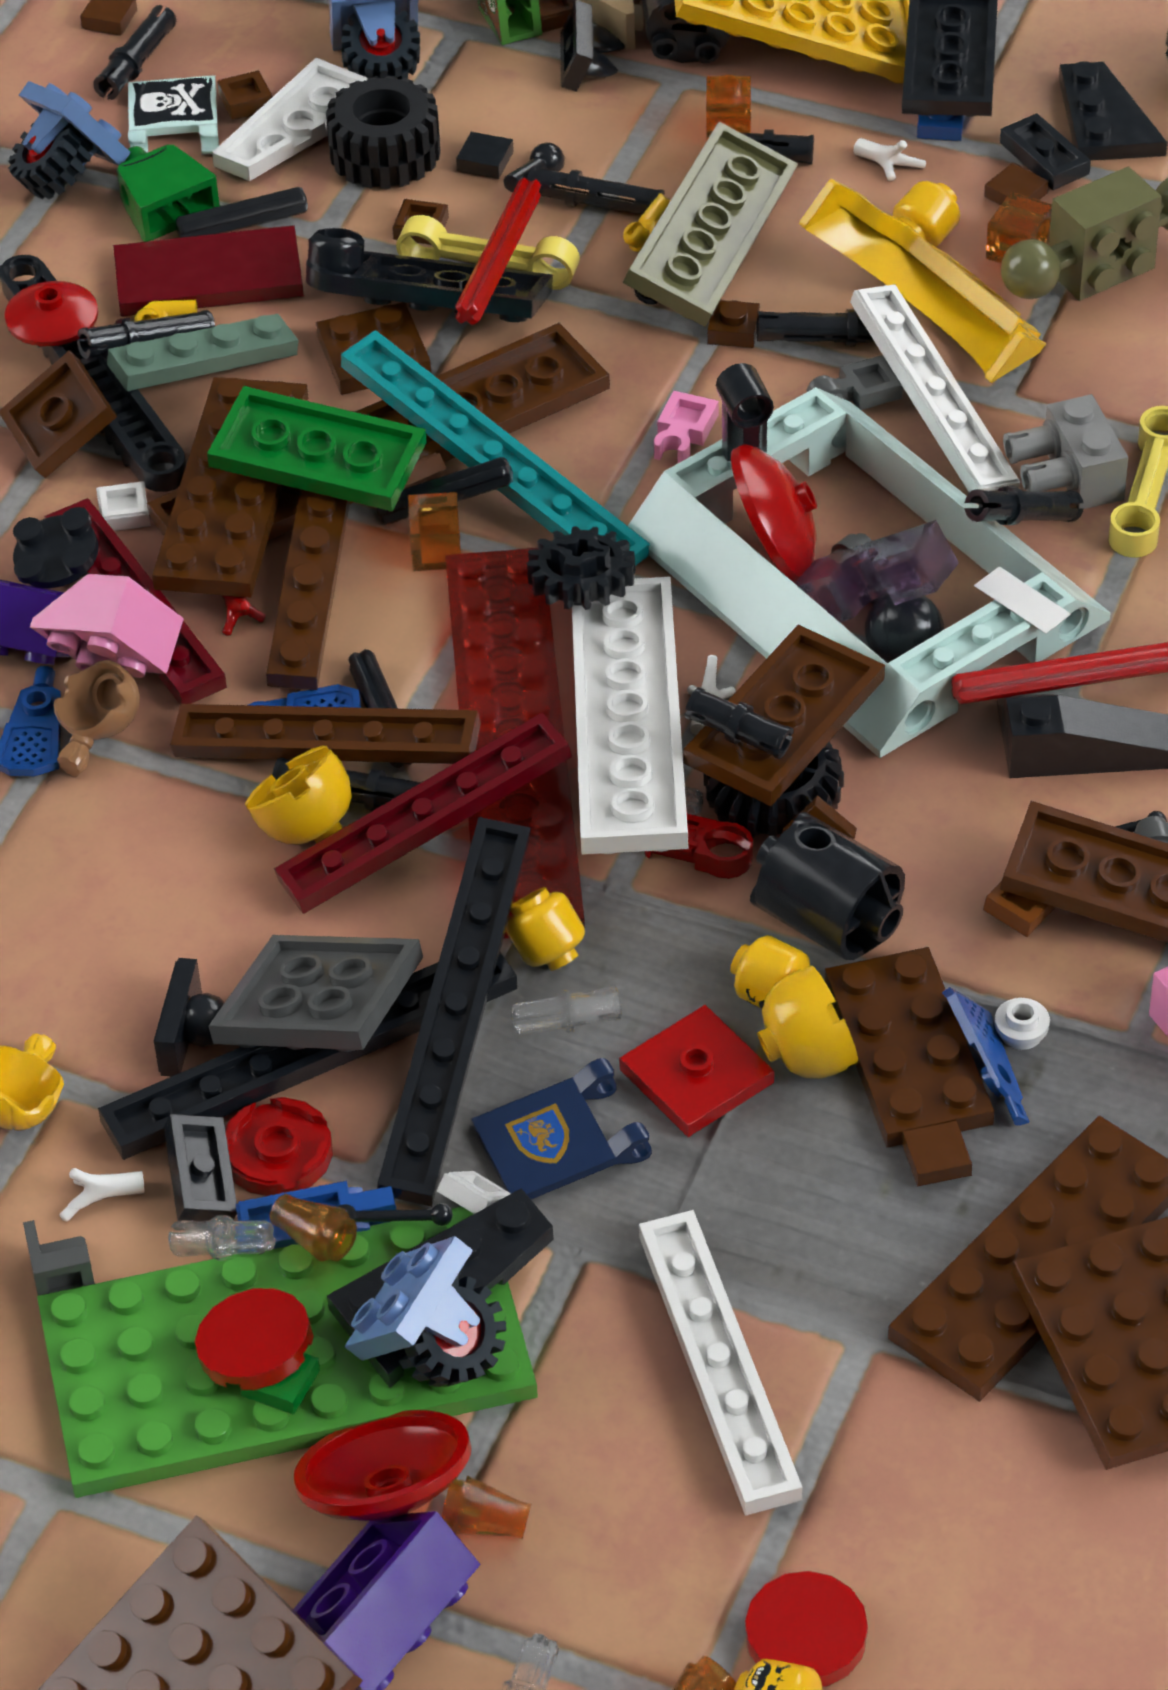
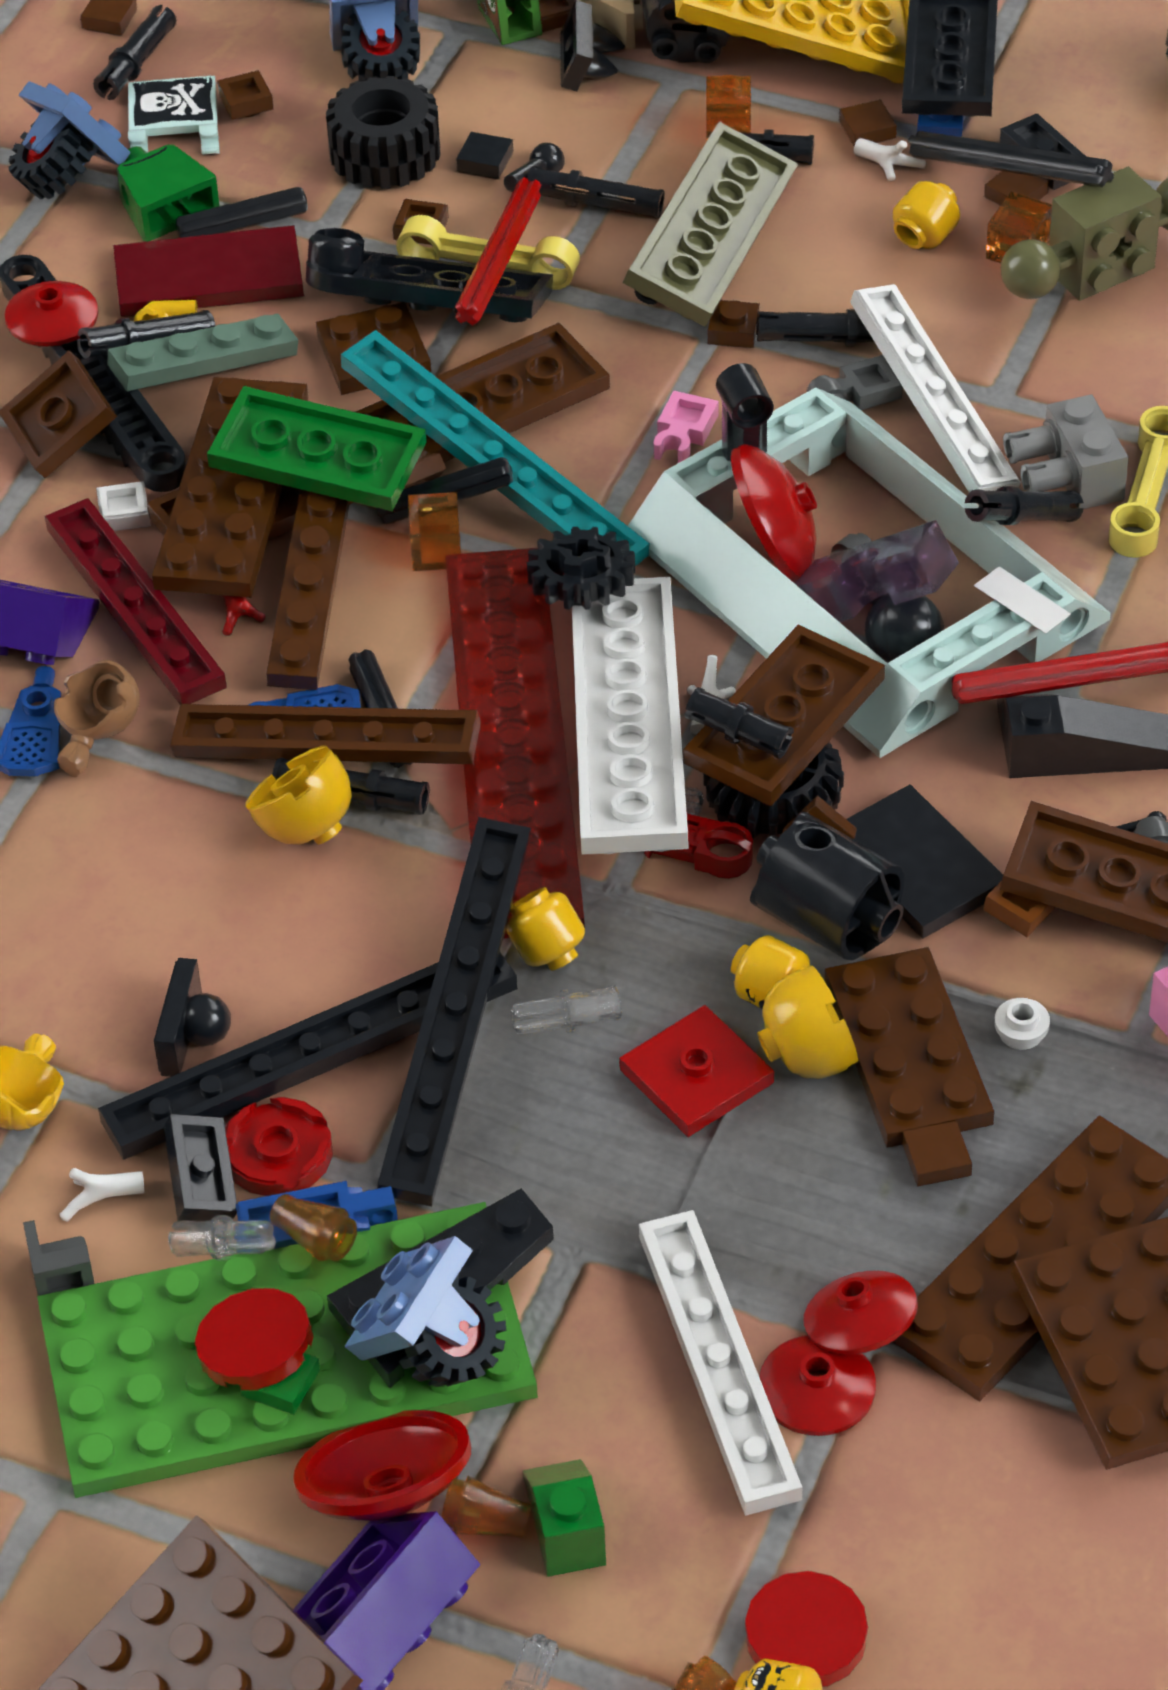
black piece [13,507,99,588] -> none
bright pink slope [30,574,184,678] -> none
dark grey plate [209,935,423,1052] -> none
white wing [212,58,367,181] -> none
dark red plate [274,712,572,914] -> none
black hinge [333,1203,453,1229] -> none
white tile [437,1171,511,1214] -> none
dark blue flag [471,1058,652,1199] -> none
yellow arm [623,192,671,252] -> none
yellow windscreen [799,179,1046,383] -> none
blue piece [941,987,1029,1126] -> none
black wing [1059,61,1167,161] -> none
none -> green slope [523,1459,606,1577]
none -> red dish [759,1335,876,1436]
none -> red dish [803,1270,918,1355]
none -> reddish brown tile [839,99,897,146]
none -> black tile [847,784,1003,939]
none -> black axle [907,131,1114,187]

